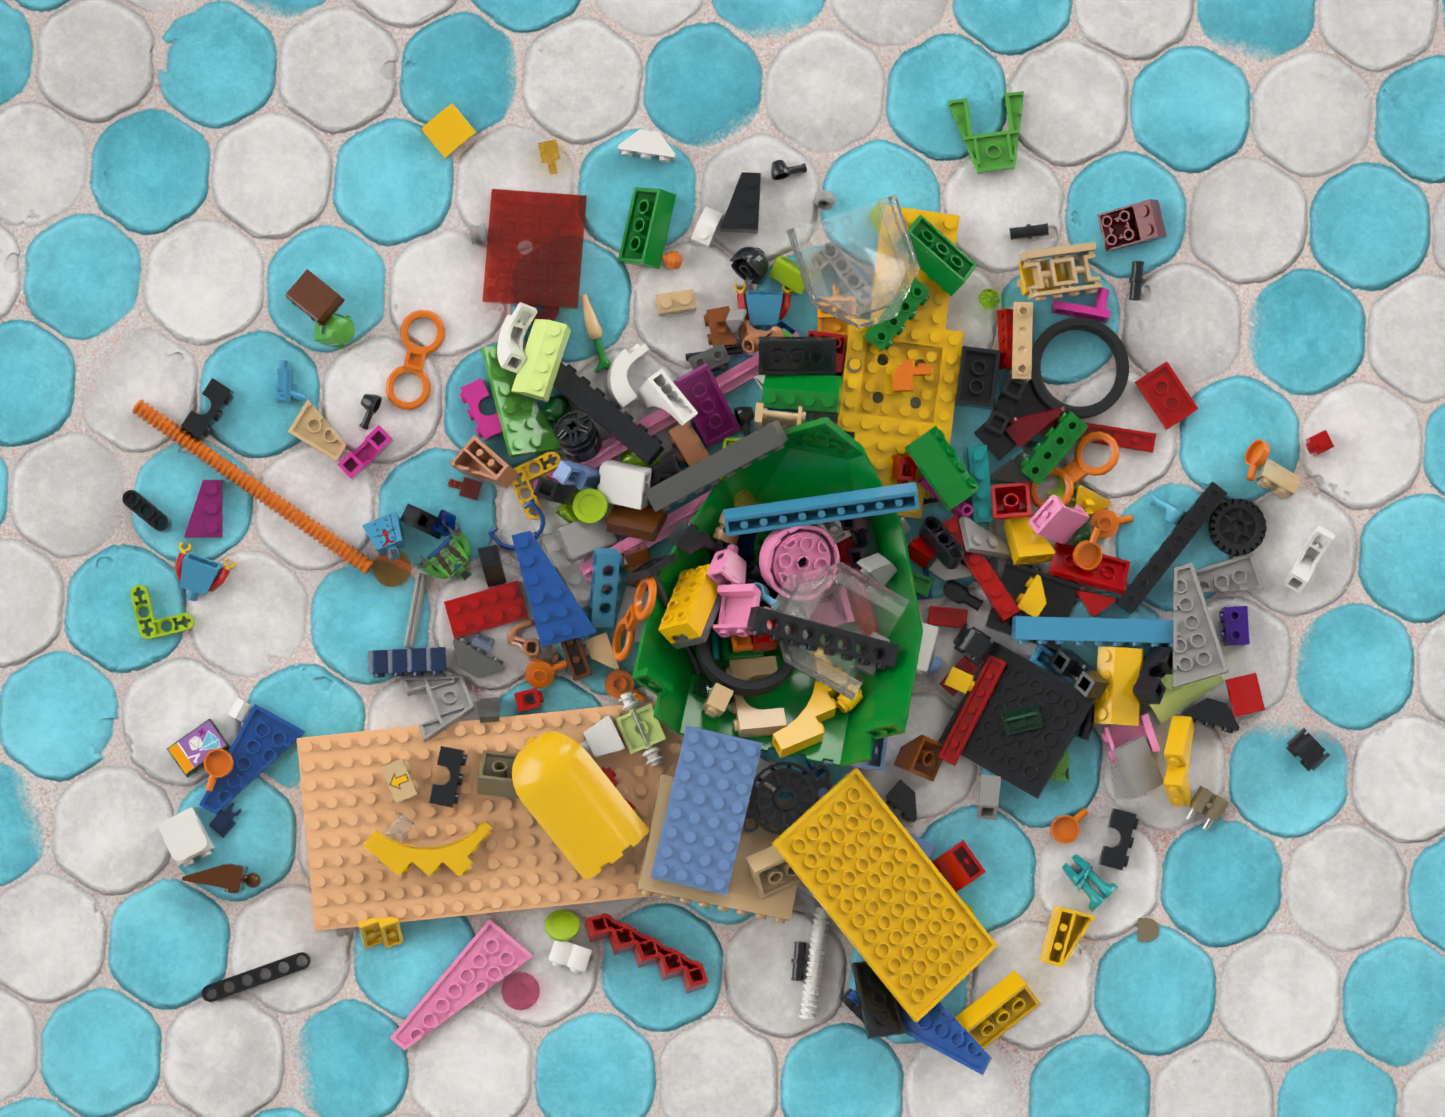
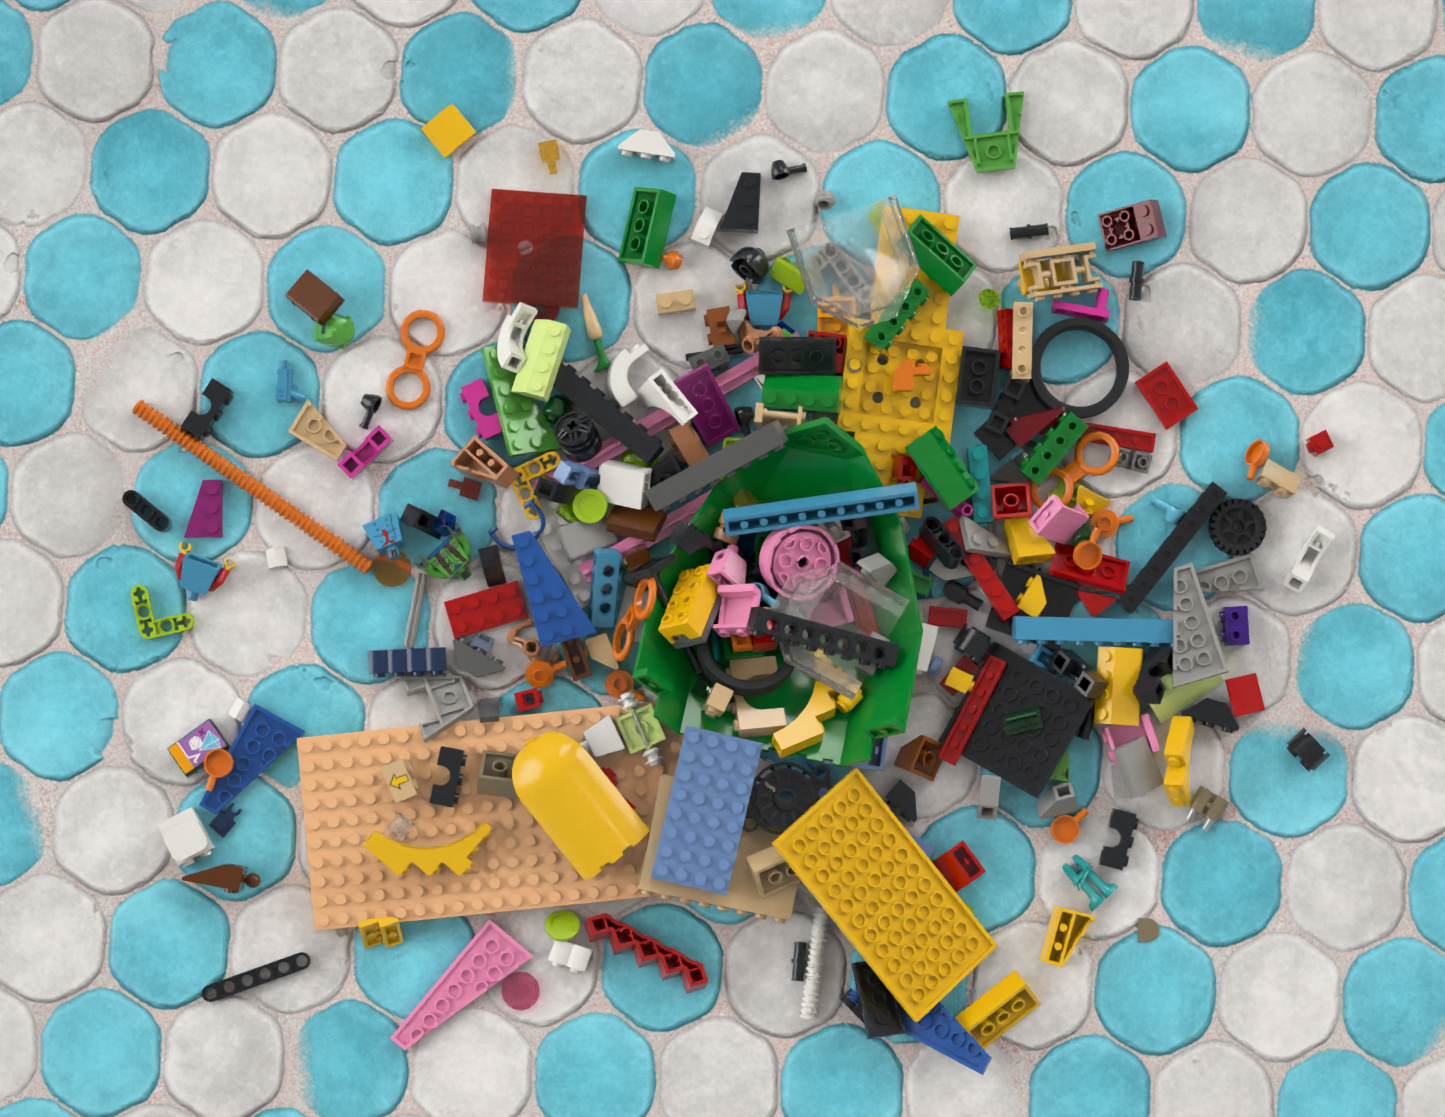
none -> white slope [266,547,288,569]
none -> light grey slope [1036,782,1078,820]
none -> flat silver slope [1109,447,1152,474]

